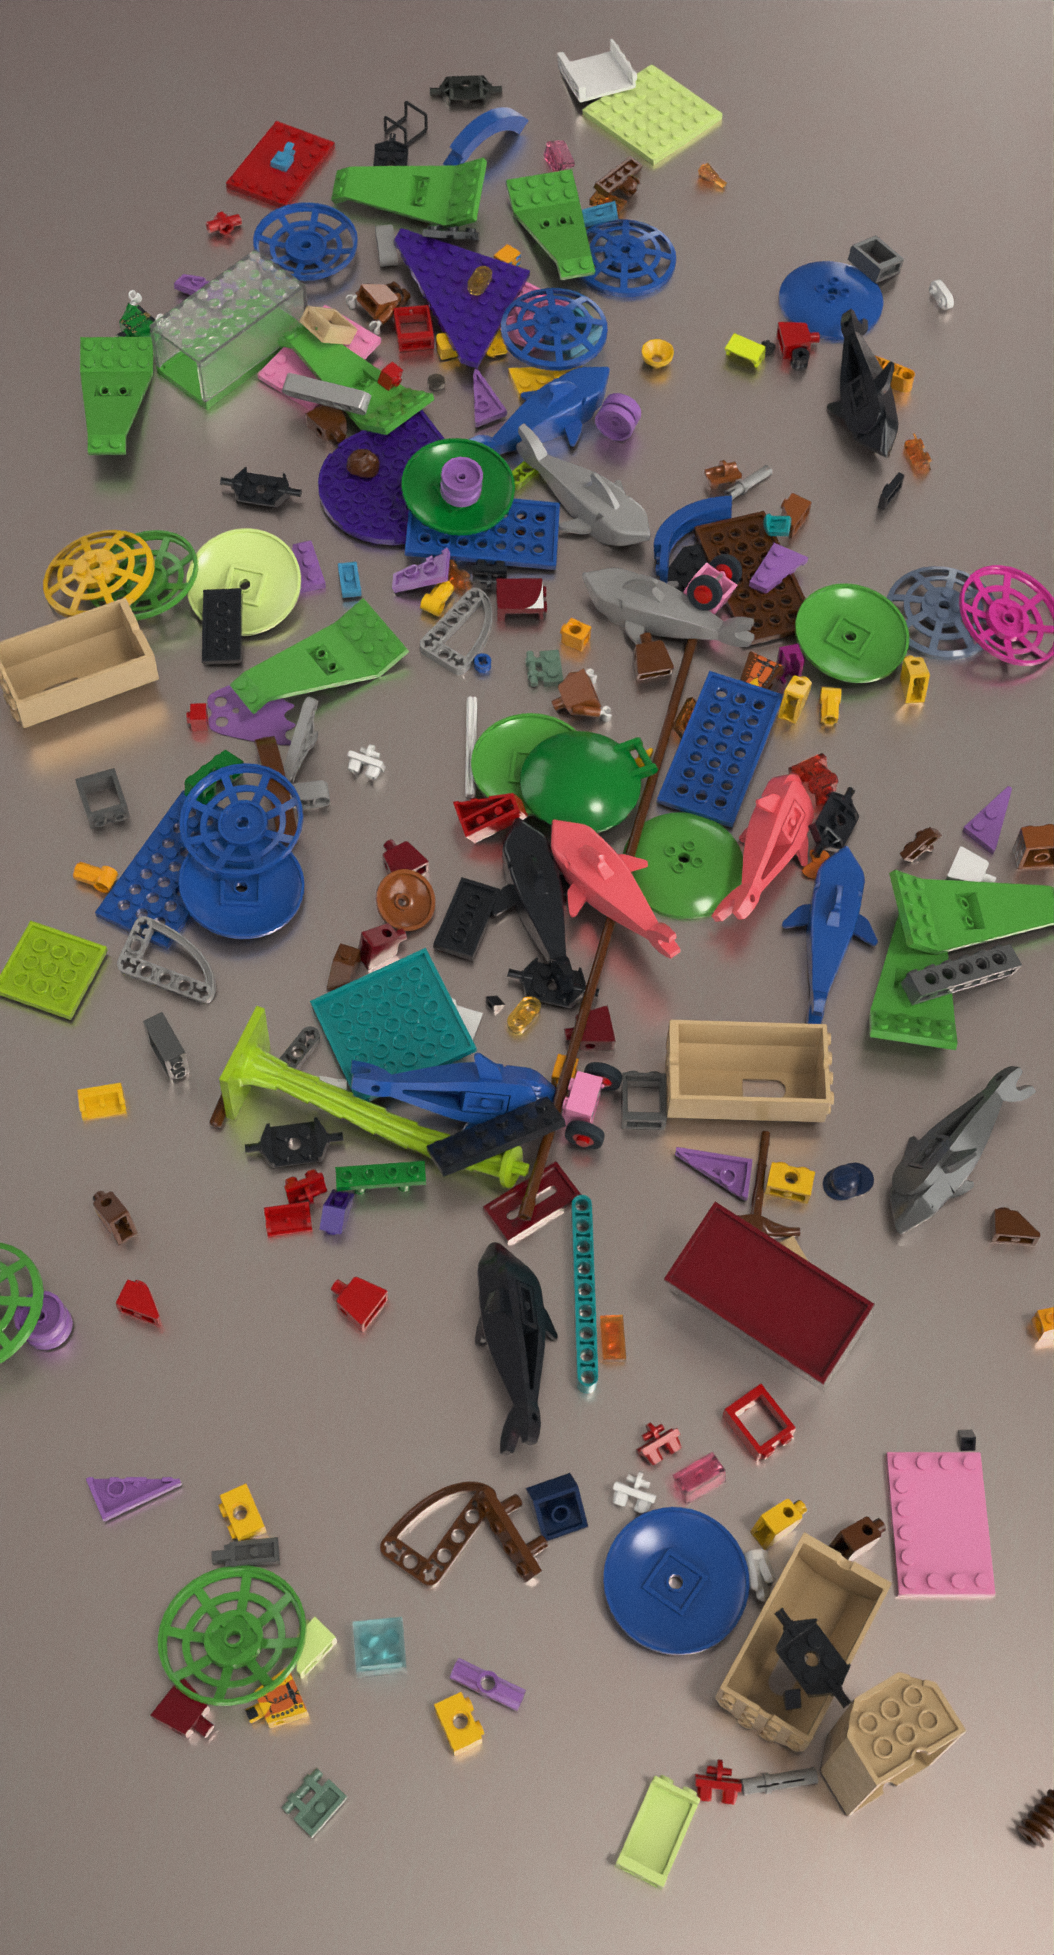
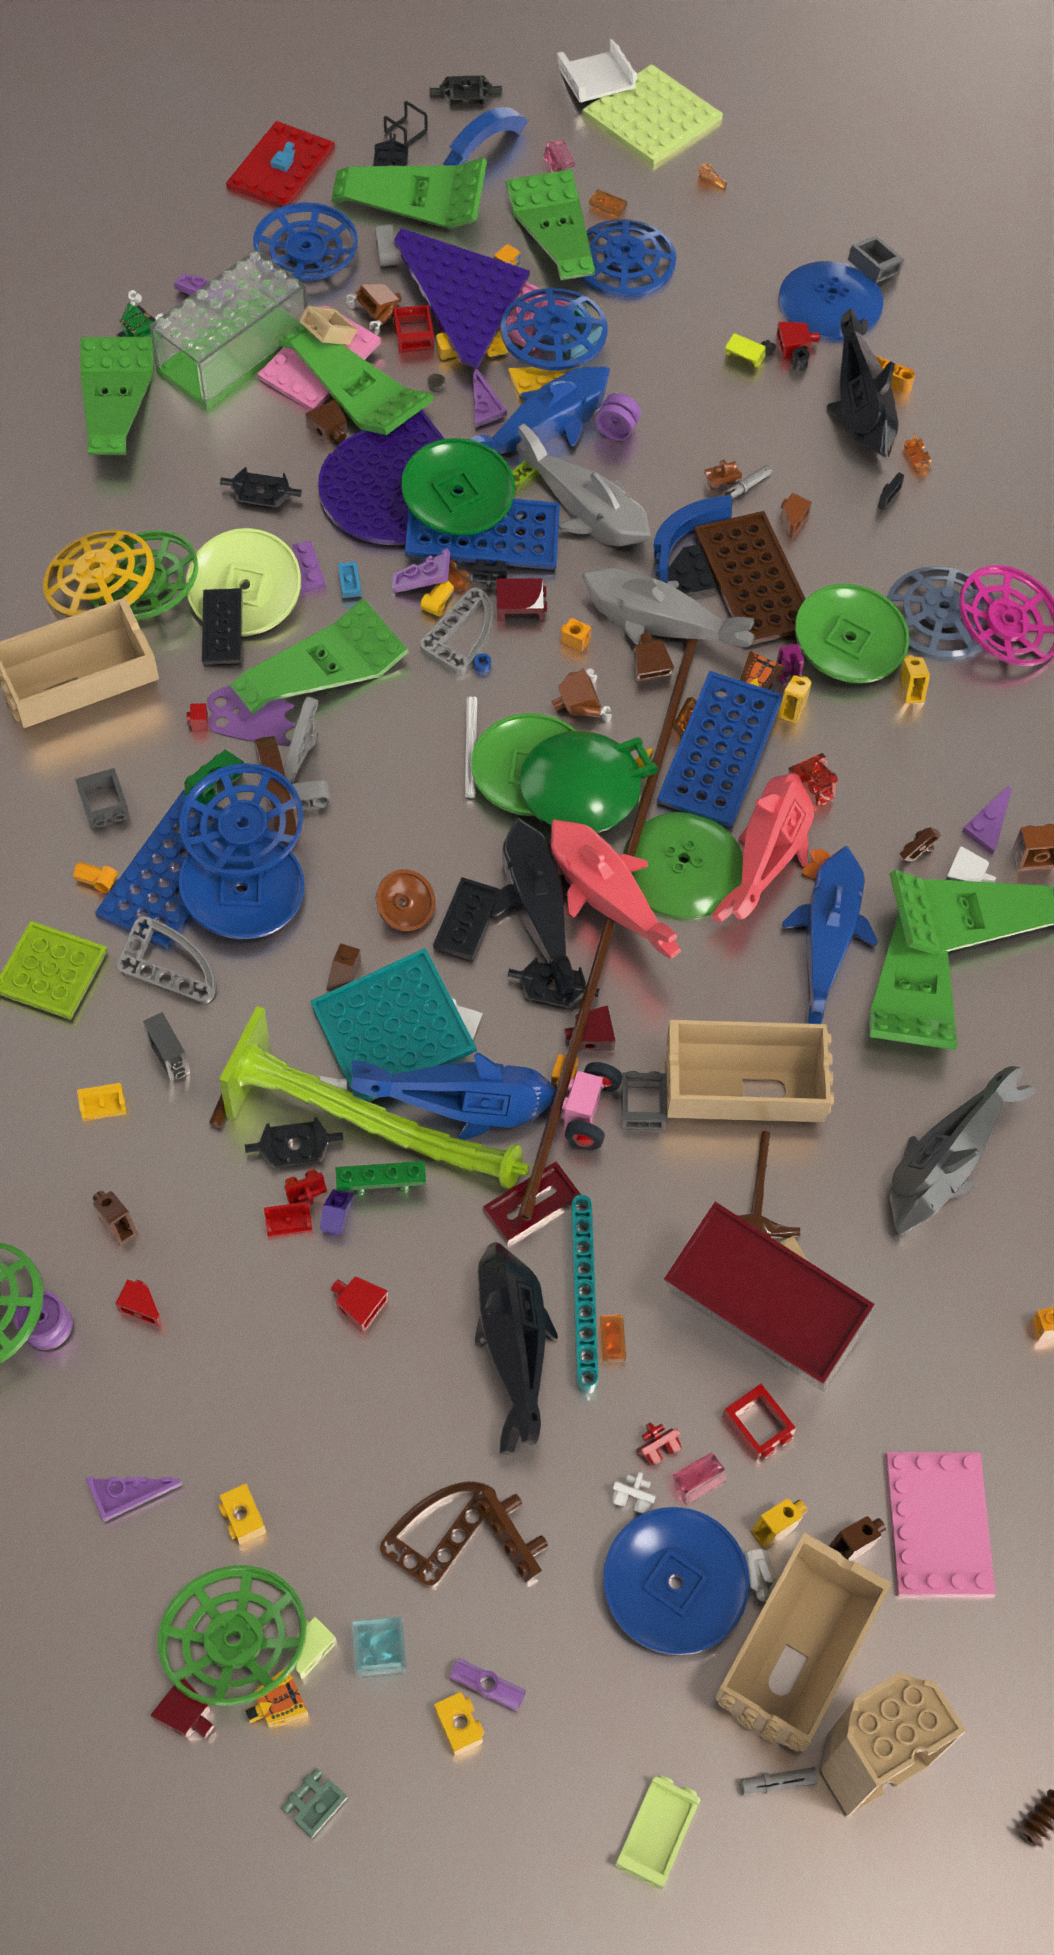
red axle [205,211,242,236] -> none
dark grey hinge [212,1537,280,1568] -> none
dark grey beam [279,1026,320,1070] -> none
light grey beam [282,373,371,415] -> none
reddish brown hair [346,449,380,478] -> none
white hips [347,744,386,780] -> none
dark red torso [358,923,407,970] -> none
red plate [377,361,403,391] -> none
dark red torso [382,839,429,876] -> none
reddish brown cap [386,281,411,308] -> none
black plate [422,224,480,240] -> none
black plate [426,1096,566,1177] -> none
medium lavender wheel [440,457,483,507] -> none
red wedge [453,793,528,843] -> none
clear yellow plate [467,266,492,295] -> none
black piece [486,995,505,1012] -> none
clear yellow plate [507,996,541,1034] -> none
sand green plate [525,650,563,687] -> none
dark blue slope [526,1473,588,1541] -> none
dark azure plate [582,201,619,228] -> none
reddish brown plate [593,156,643,198] -> none
yellow piece [641,339,674,368] -> none
medium lavender wing [675,1147,753,1201] -> none
brick [683,554,742,615] -> none
red hips [694,1759,742,1805] -> none
medium lavender wing [749,543,808,594] -> none
teal plate [763,513,792,536] -> none
yellow brick [764,1162,815,1204] -> none
black plate [774,1608,852,1709] -> none
black piece [782,1688,802,1710] -> none
black plate [808,787,859,858] -> none
yellow piece [819,687,841,725] -> none
dark blue piece [823,1162,874,1201] -> none
dark grey brick [901,944,1022,1005] -> none
white plate [929,279,954,310] -> none
black piece [958,1430,976,1451] -> none
reddish brown slope [990,1207,1040,1246] -> none

